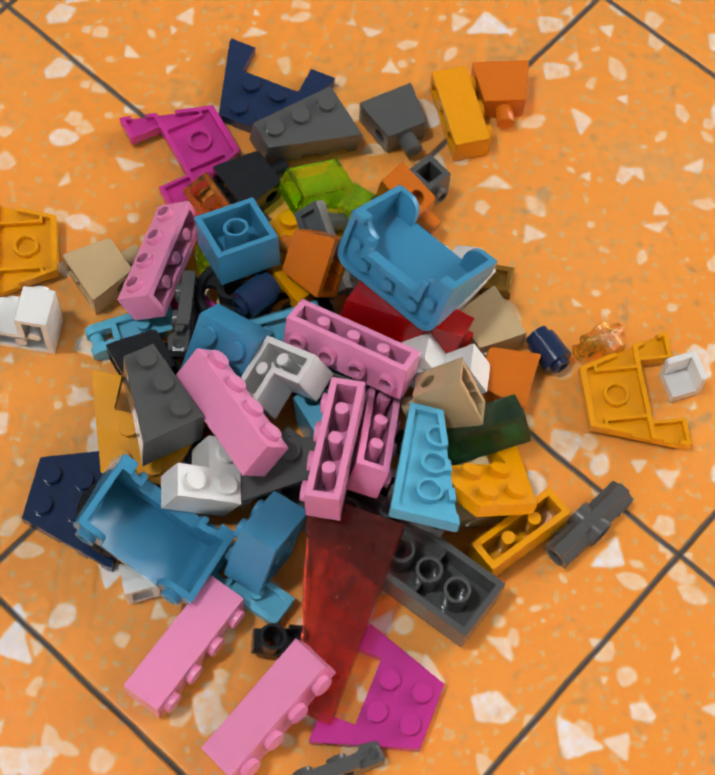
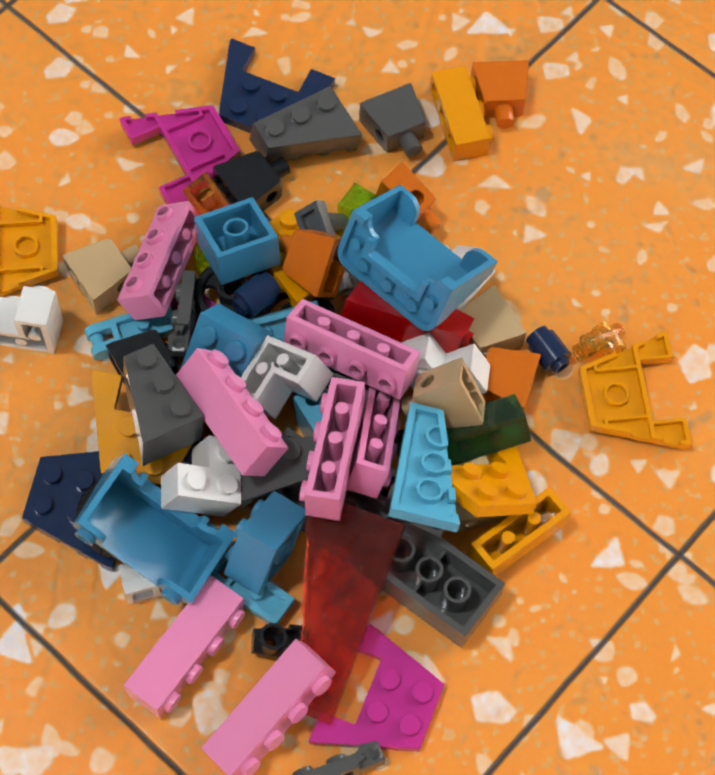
clear neon green piece [277,158,355,217] -> none
dark grey brick [410,154,451,205] -> none
pearl gold tile [479,264,515,299] -> none
dark grey piece [544,481,634,569] -> none
white panel [658,350,708,403] -> none

